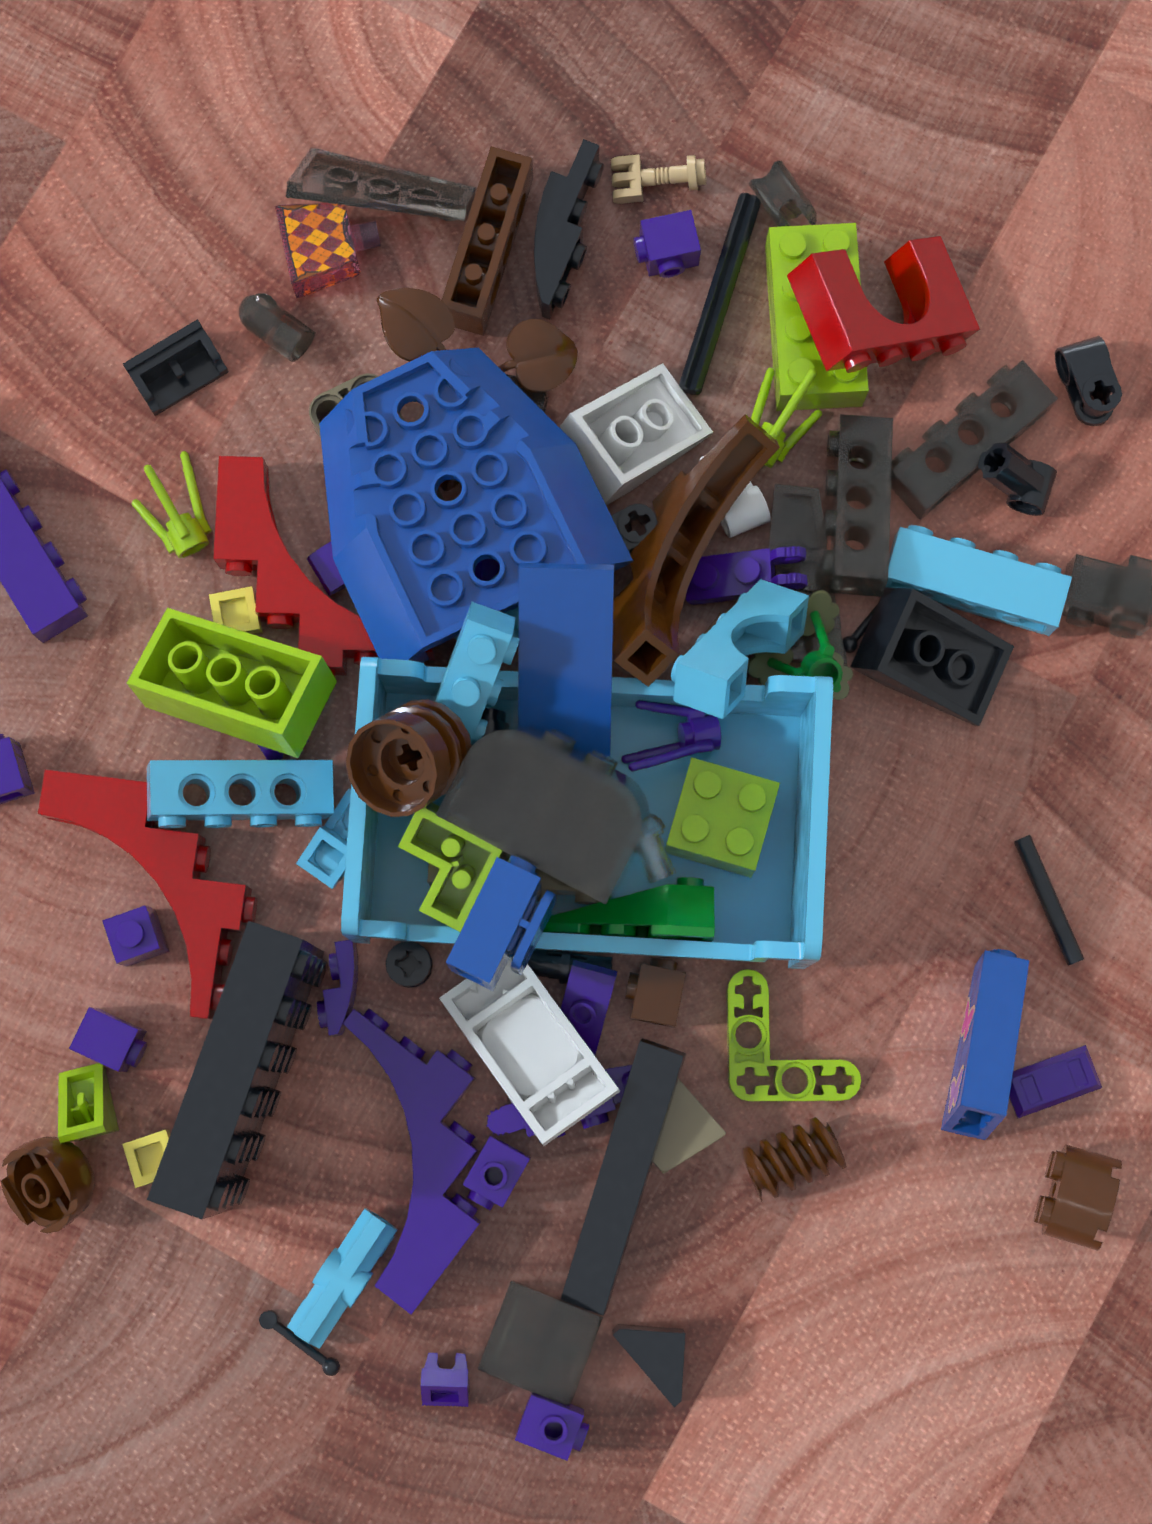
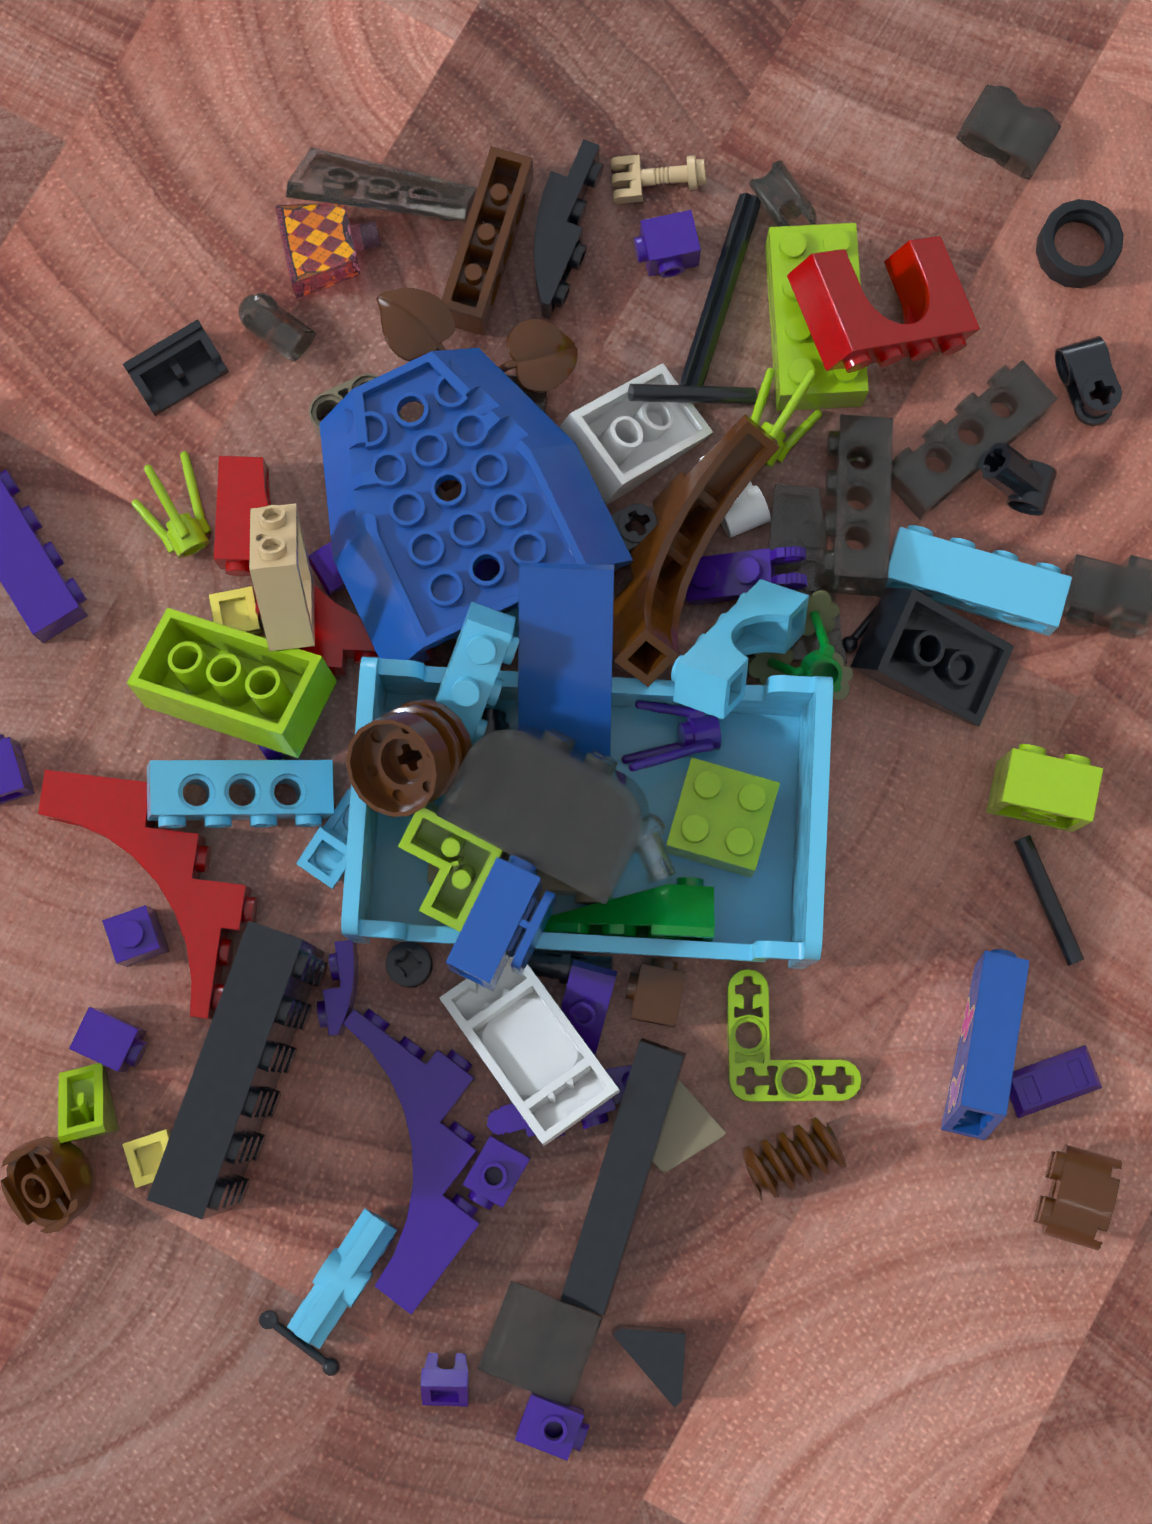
none -> tan window [249,503,315,651]
none -> black bar [628,384,757,405]
none -> clear smoke brick [956,84,1062,180]
none -> lime brick [986,744,1103,832]
none -> black tyre [1036,199,1124,288]

